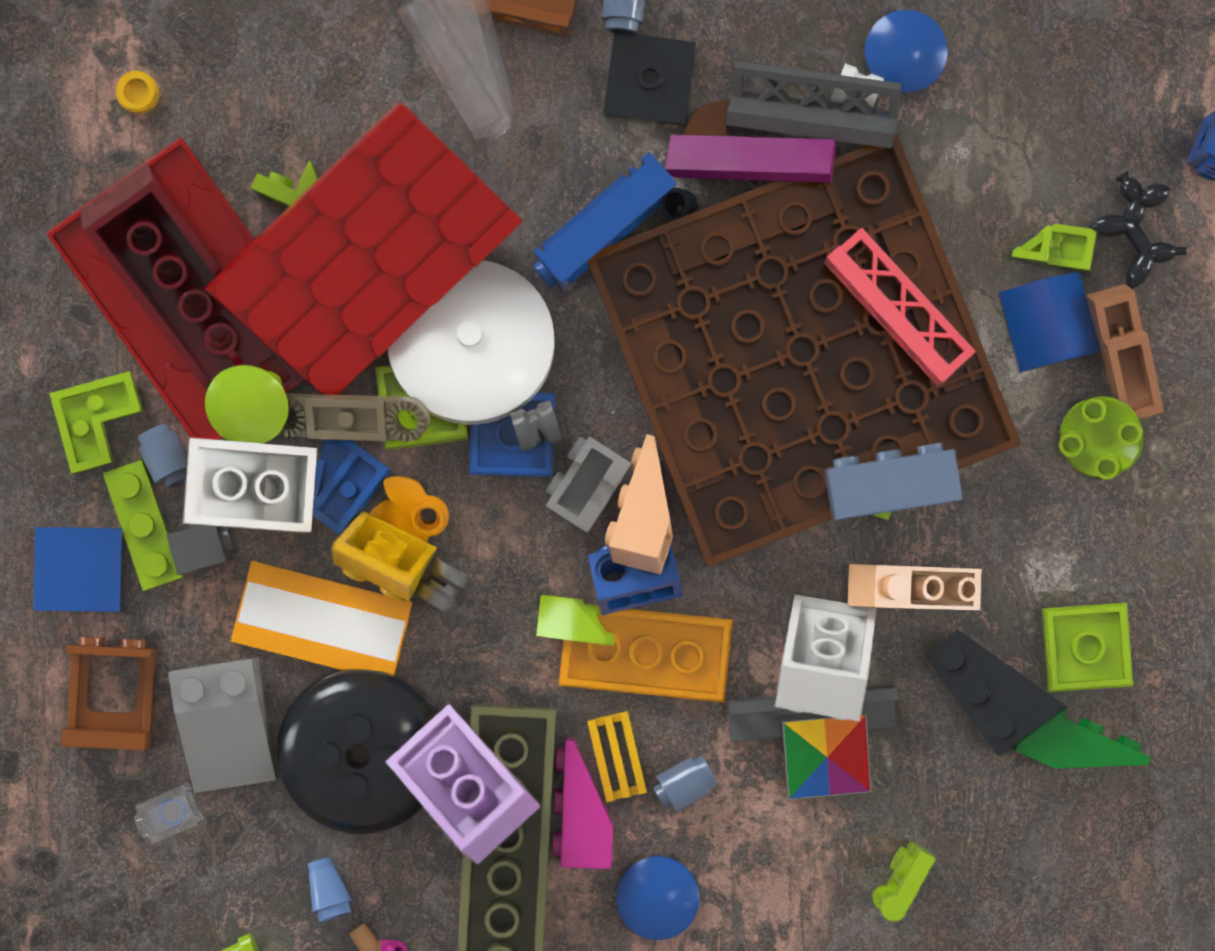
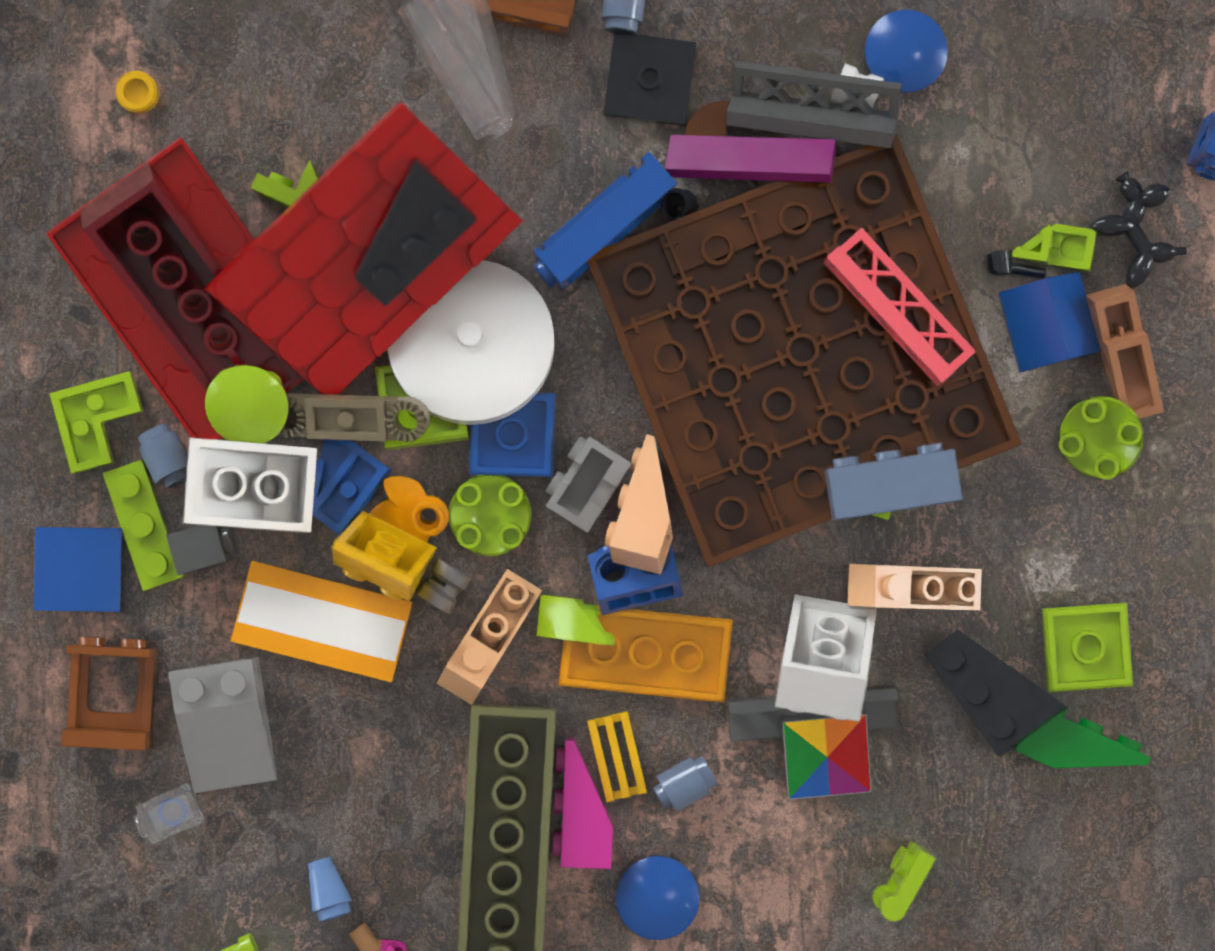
black brick [277,668,436,834] -> none
lavender slope [386,704,541,864] -> none
dark grey wheel [510,400,563,452] -> none
none -> black wing [355,157,477,307]
none -> light nougat slope [436,569,543,705]
none -> lime dish [449,475,532,556]
none -> black hand [987,250,1046,278]

